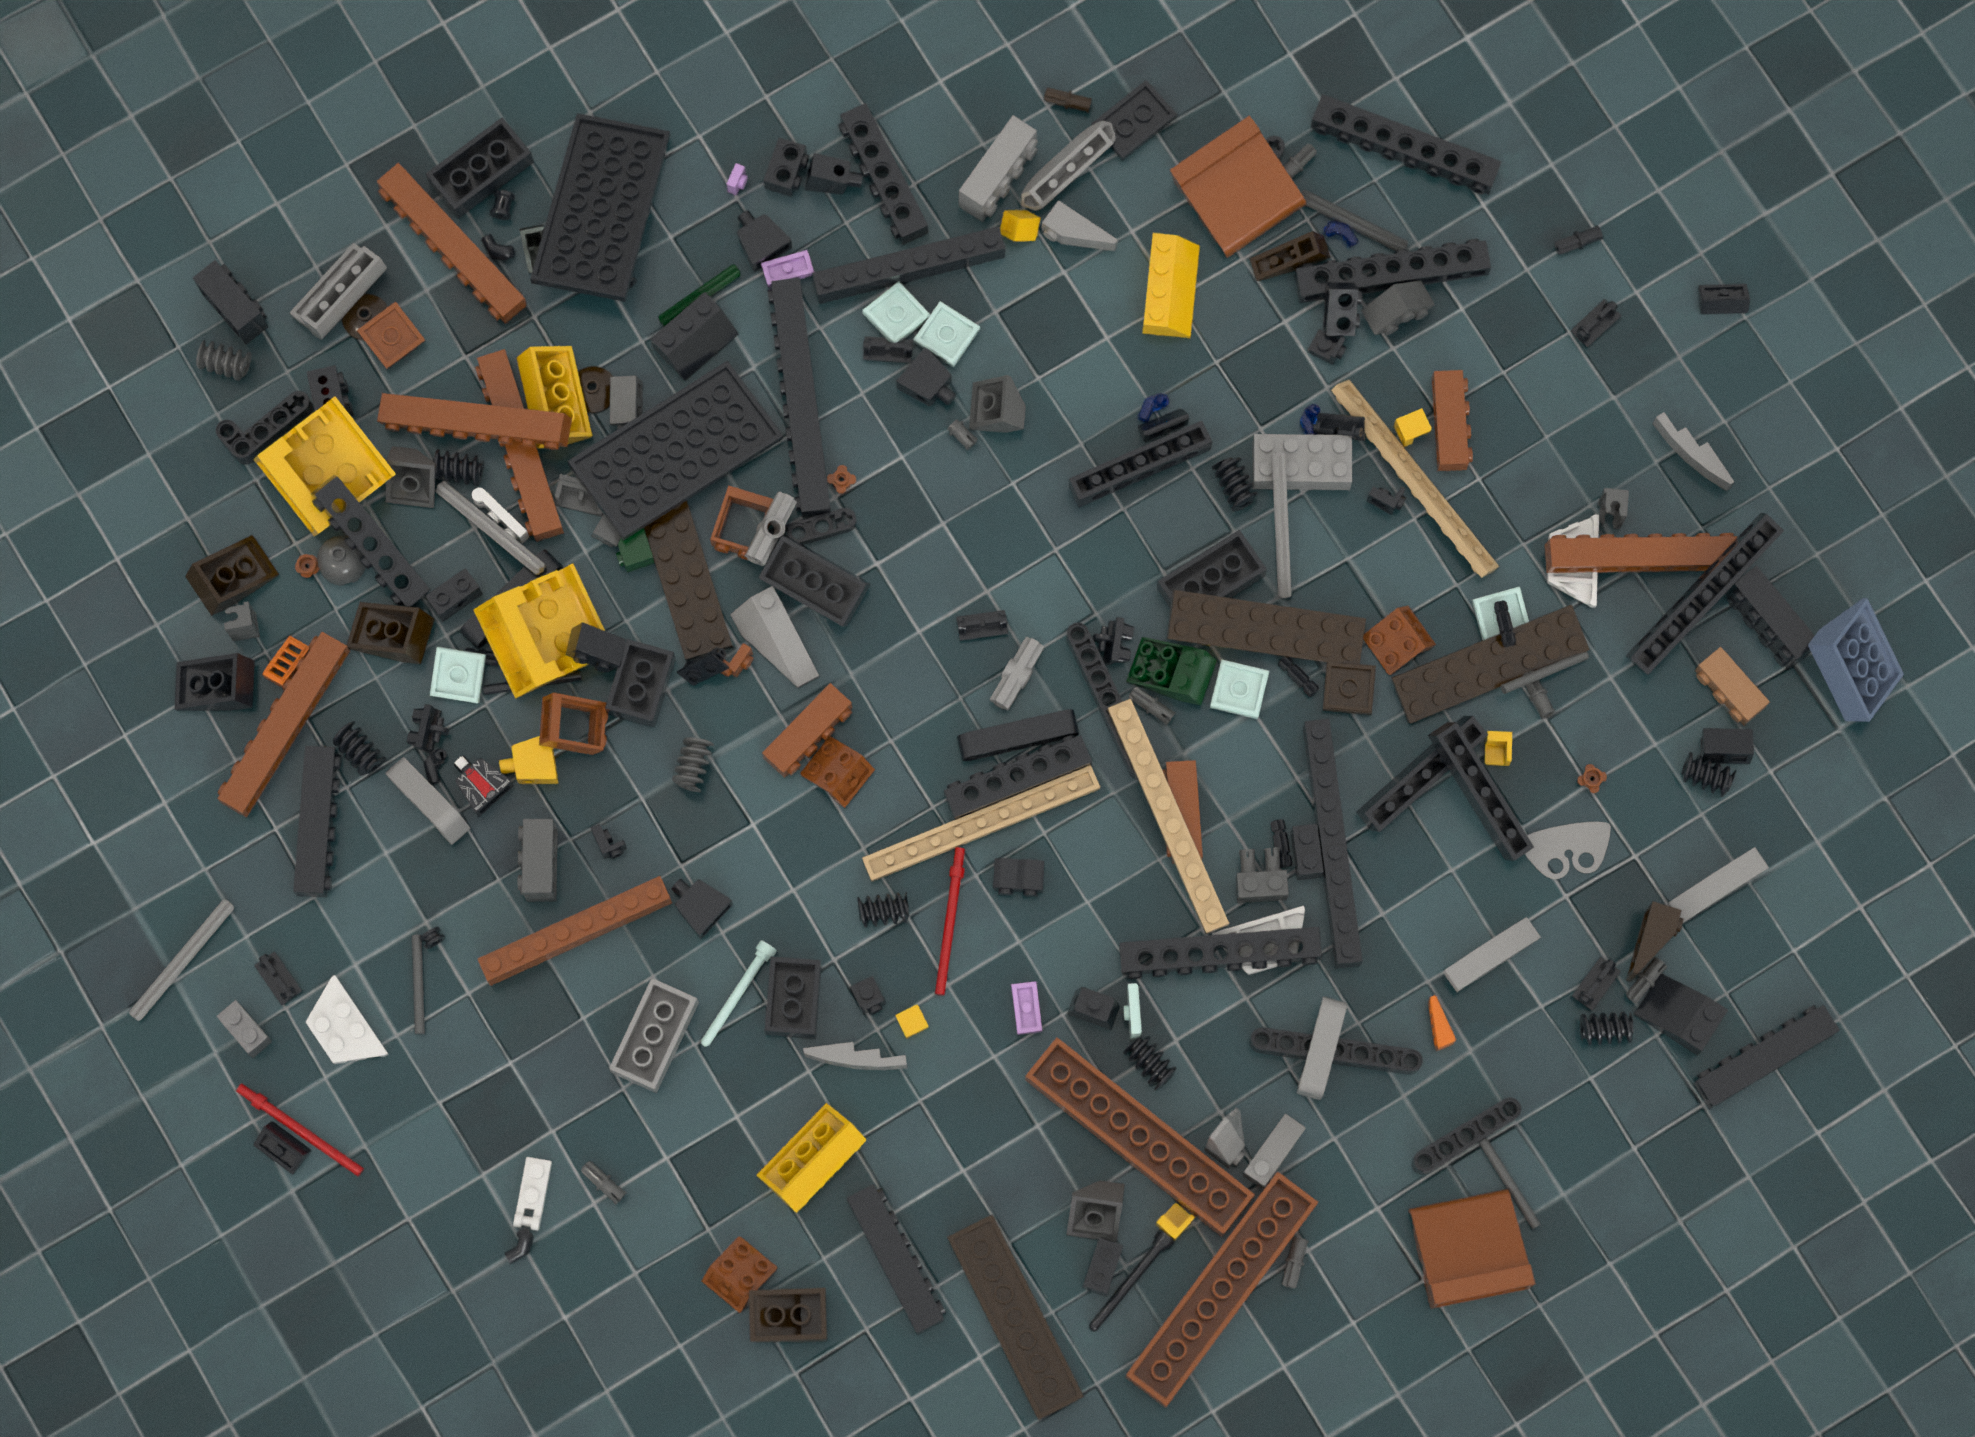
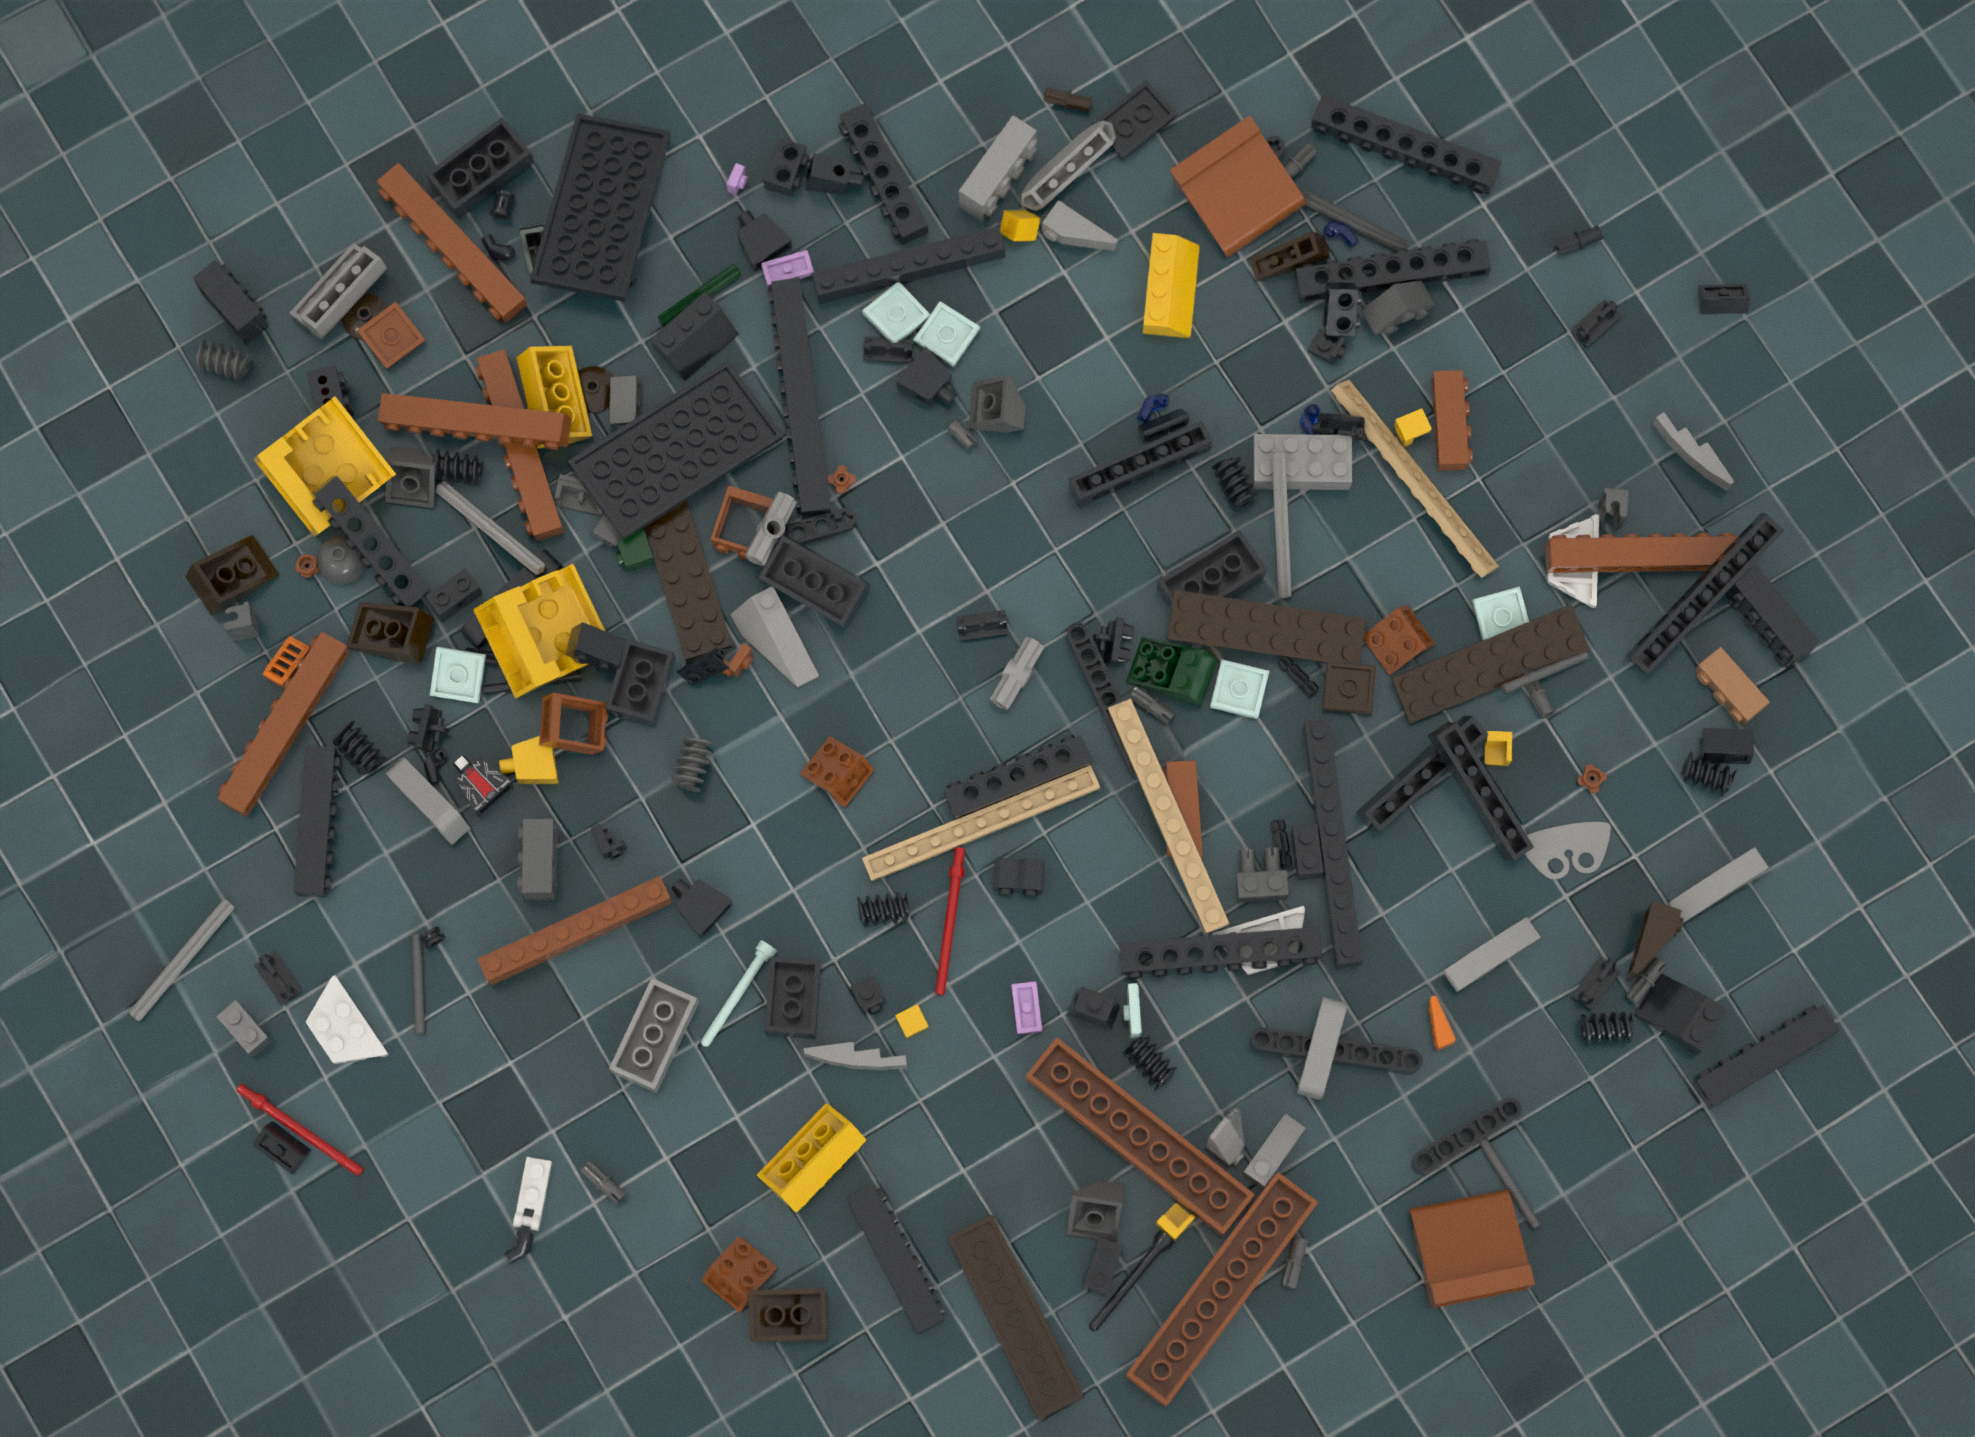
black slope [174,653,255,711] -> none
black beam [216,391,313,465] -> none
white plate [472,488,529,544] -> none
dark orange brick [762,683,852,778] -> none
black beam [957,709,1080,761] -> none
black bracket [1367,486,1406,515] -> none
black axle [1494,600,1516,647] -> none
sand blue slope [1808,598,1904,722] -> none

